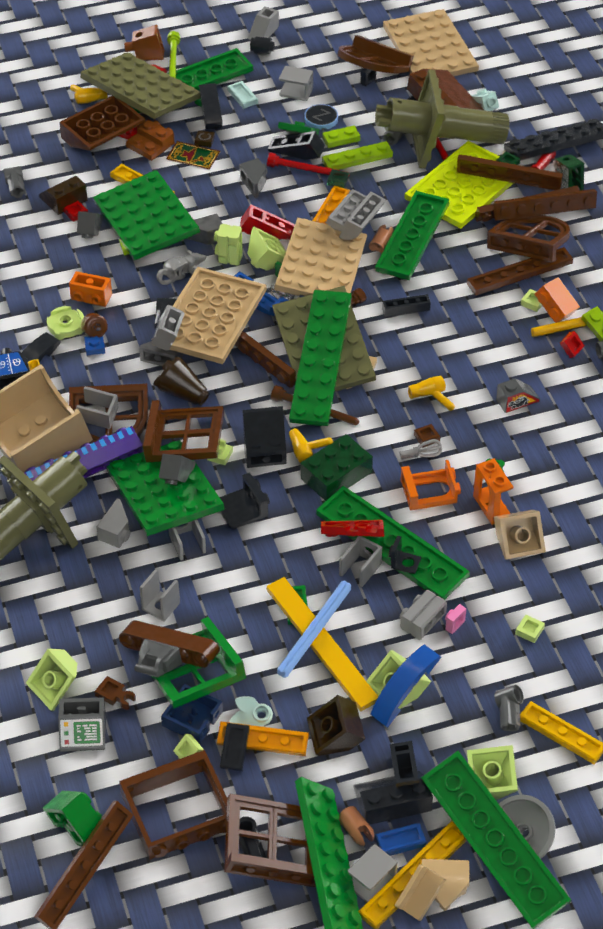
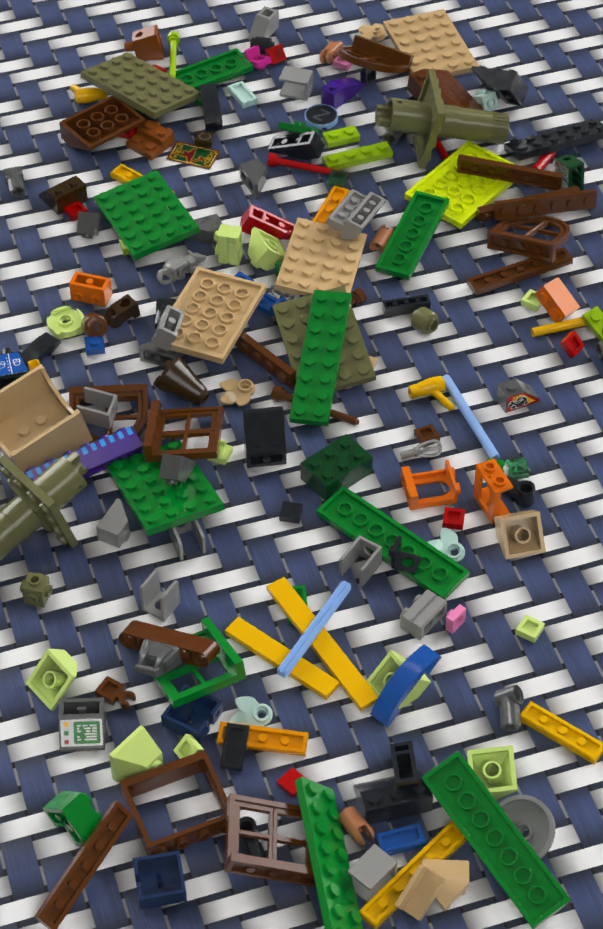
black bracket [220,472,270,529] -> none
yellow piece [289,428,333,463] -> none
dark brown slope [307,695,365,756] -> none
red wing [321,520,384,537] -> none
dark green tile [496,152,520,165] -> none
none -> olive brick [20,572,52,608]
none -> dark brown leg [102,294,141,328]
none -> yellowish green slope [109,725,163,782]
none -> dark blue piece [132,851,187,909]
none -> tan plate [220,379,255,407]
none -> yellow tile [225,617,340,700]
none -> dark pink bracket [244,45,272,70]
none -> red plate [265,44,287,65]
none -> red tile [277,767,307,799]
none -> black tile [279,501,303,524]
none -> nougat piece [319,41,344,64]
none -> dark purple slope [321,77,365,109]
none -> bright pink plate [333,56,353,71]
none -> tan plate [358,23,386,41]
none -> olive head [411,307,439,334]
none -> light aqua plate [427,528,465,562]
none -> light blue piece [442,374,500,460]
none -> red plate [442,507,465,530]
none -> black slope [471,65,528,106]
none -> black piece [503,475,535,507]
none -> clear green plate [505,458,529,479]

